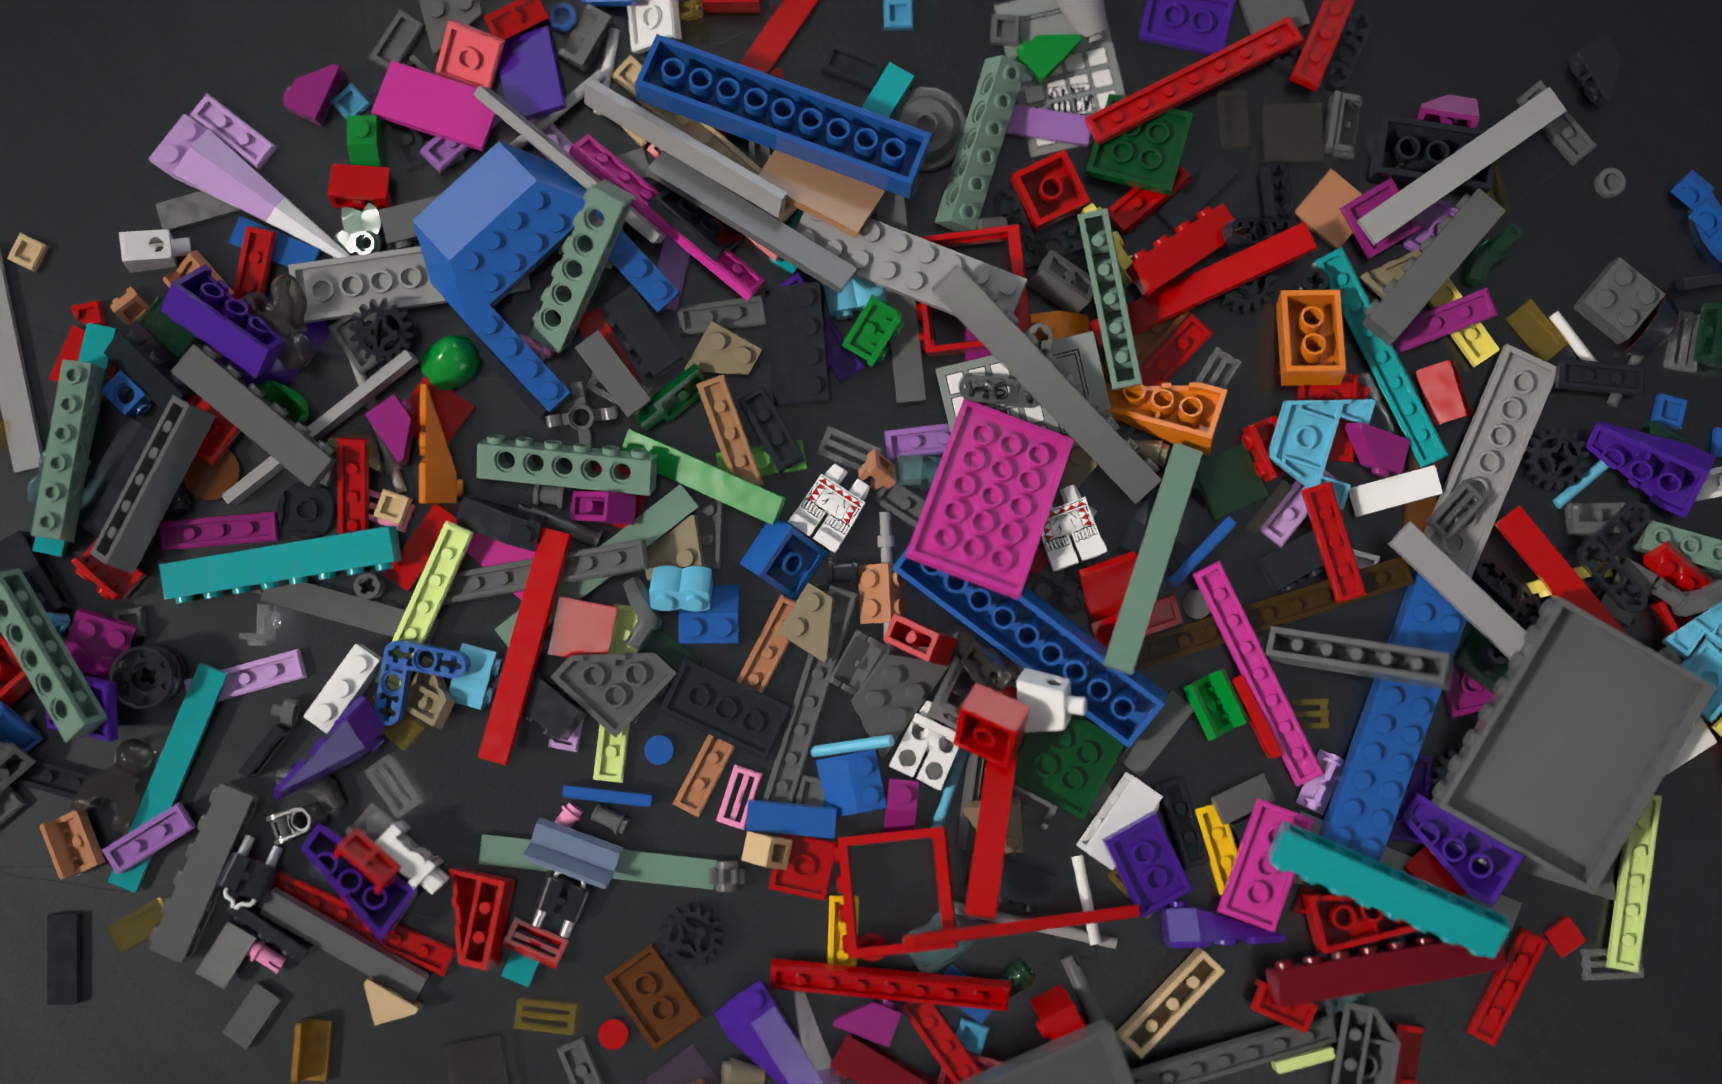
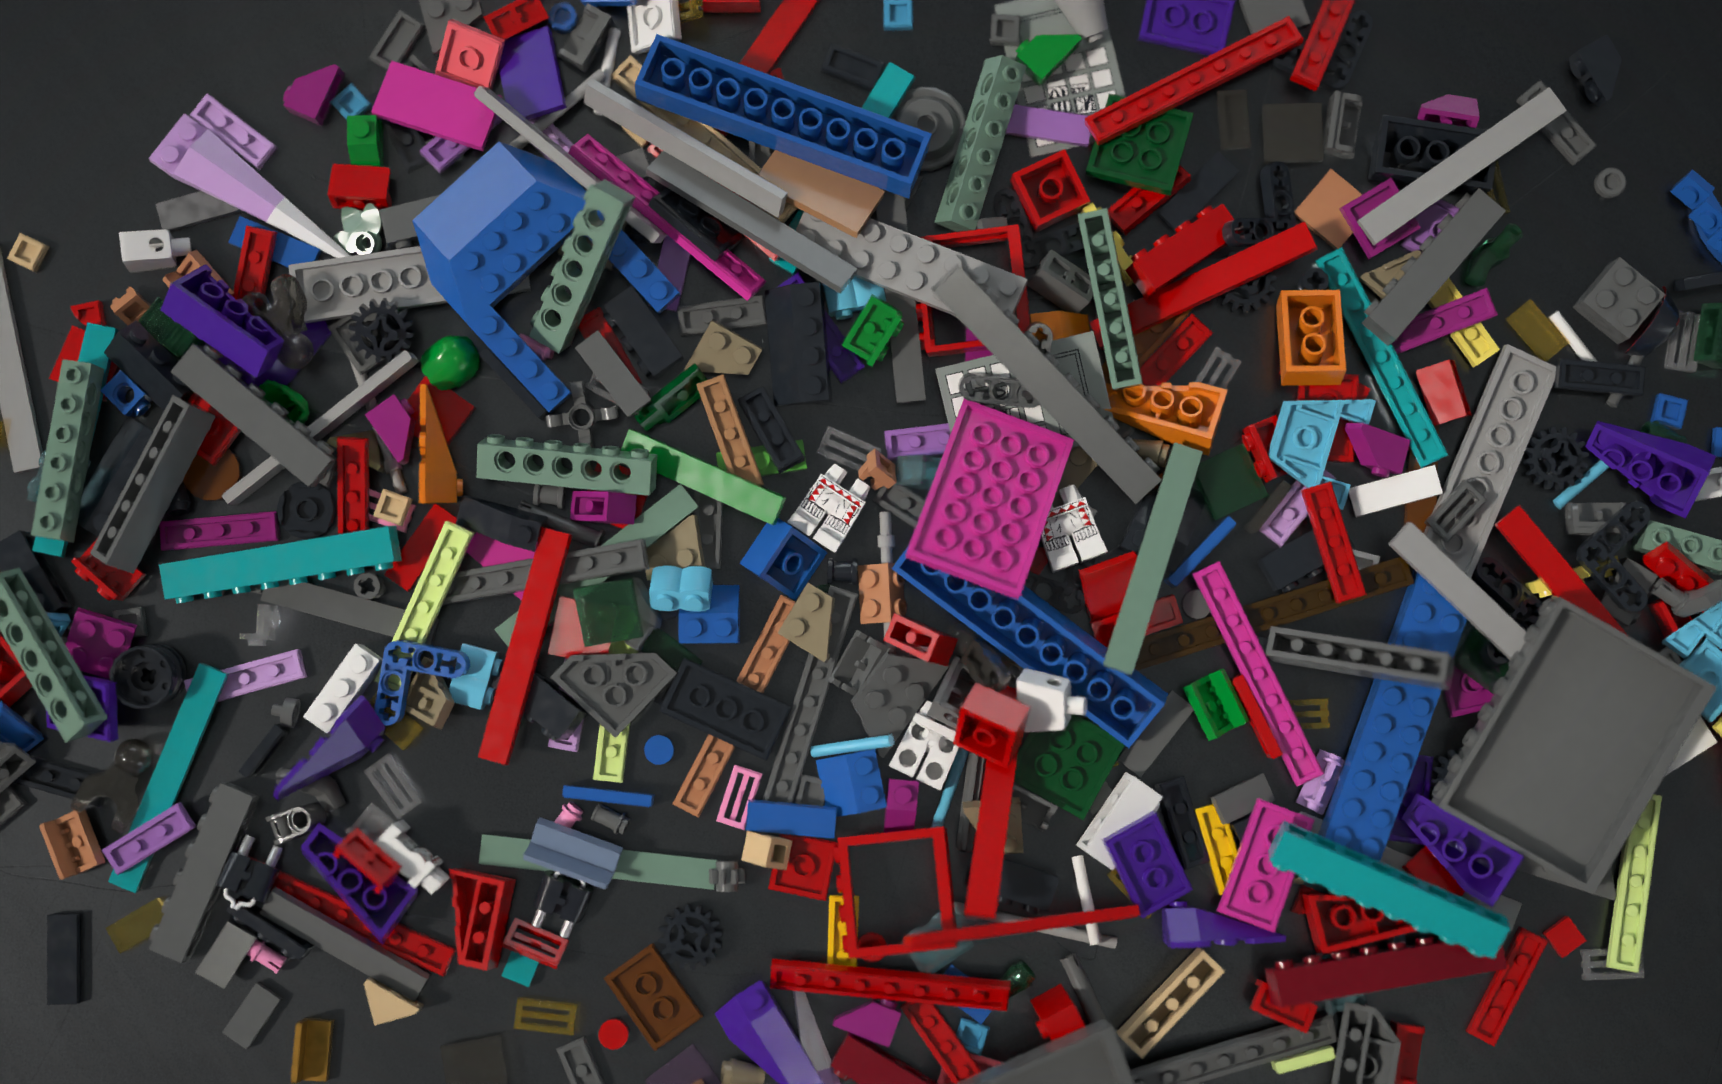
none -> clear green tile [573,578,644,647]

